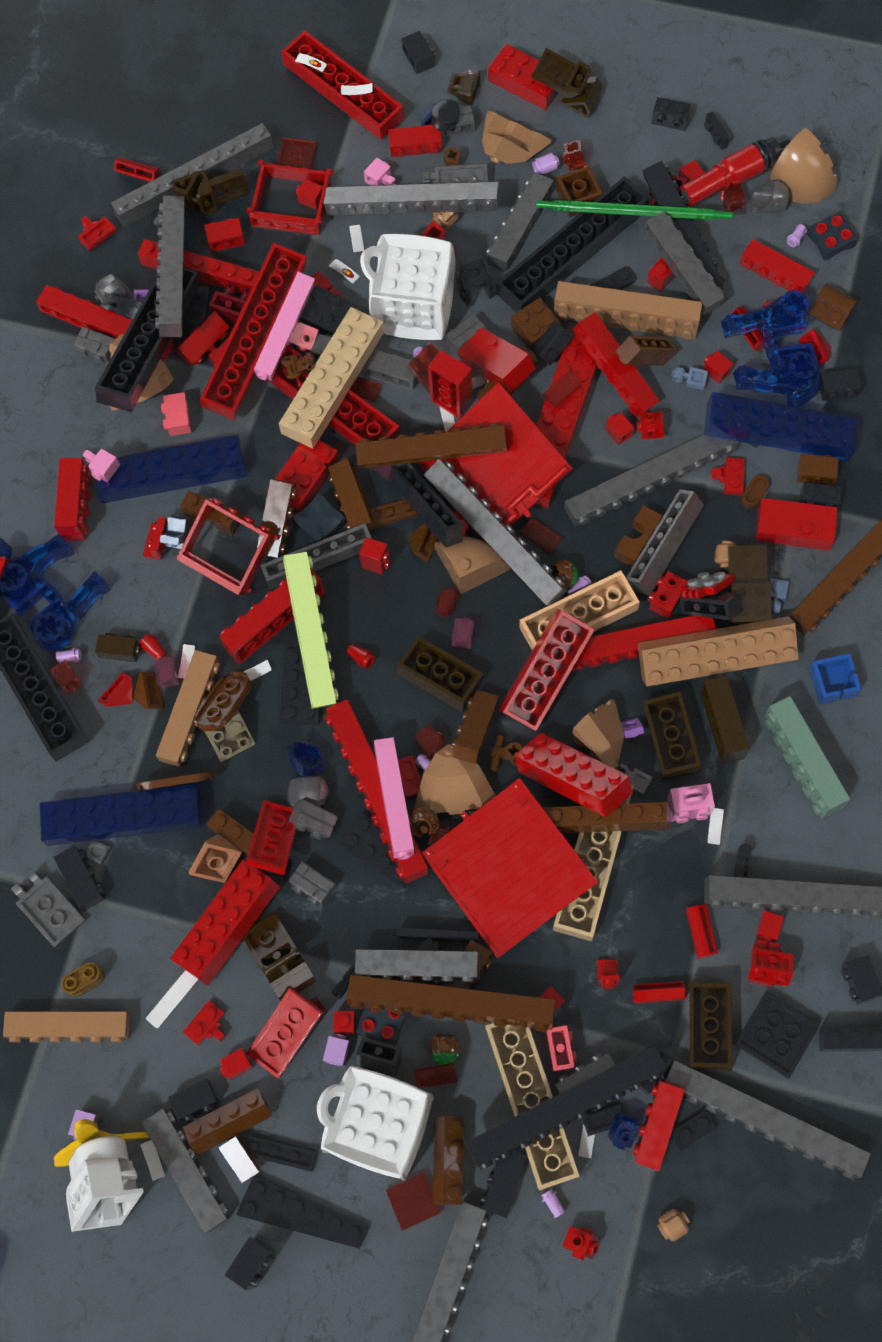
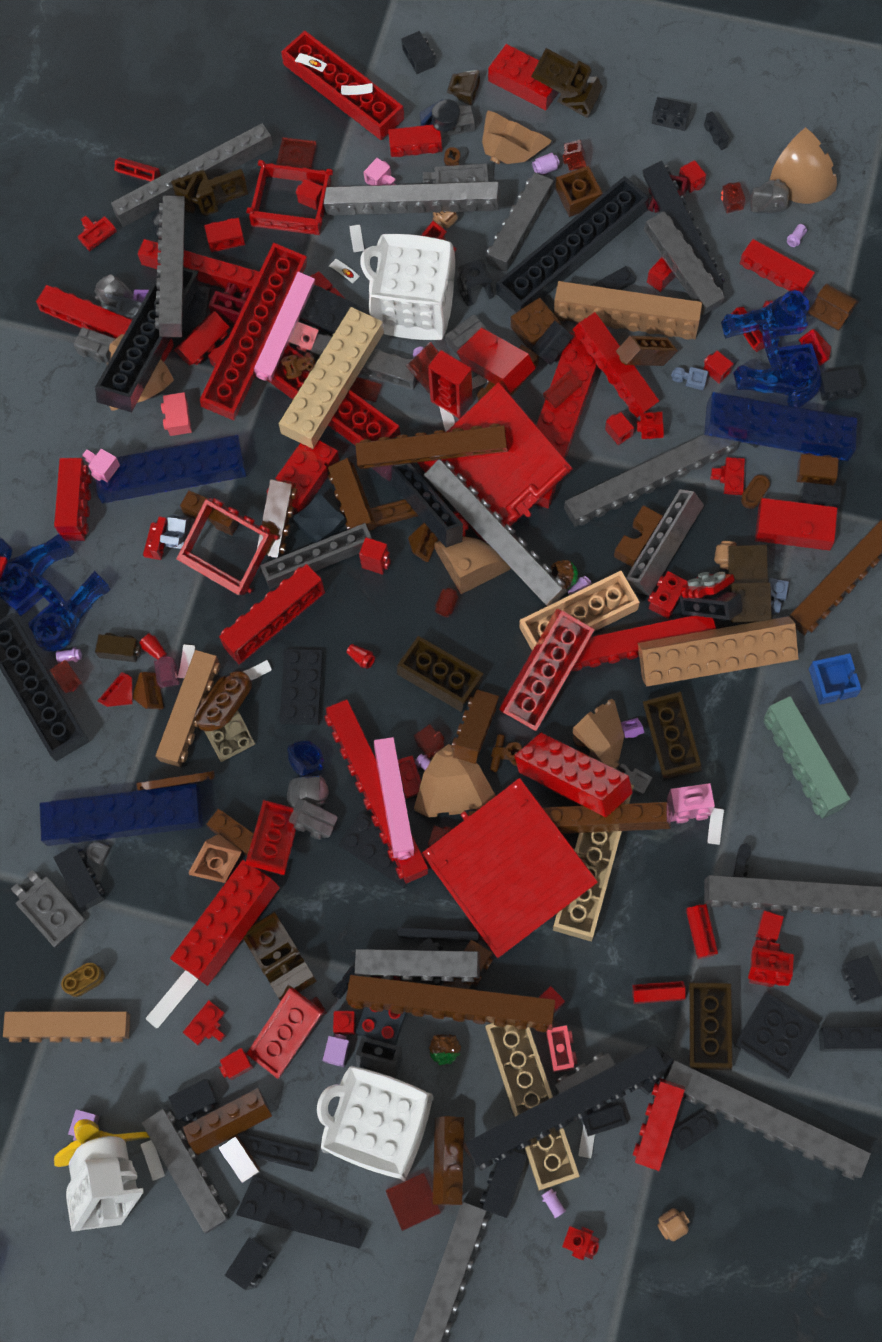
yellowish green brick [283,552,338,709] -> none
flat silver brick [289,861,336,906] -> none
reddish brown piece [408,807,440,838] -> none
clear red tile [414,1063,458,1089] -> none
clear pink brick [452,617,474,649] -> none
clear red tile [521,518,562,554] -> none
green axle [536,200,733,220] -> none
red bracket [597,960,621,989] -> none
clear blue brick [608,1113,641,1150] -> none
red piece [679,137,790,207] -> none
dark brown brick [700,675,750,765] -> none
black brick [807,212,858,261] -> none

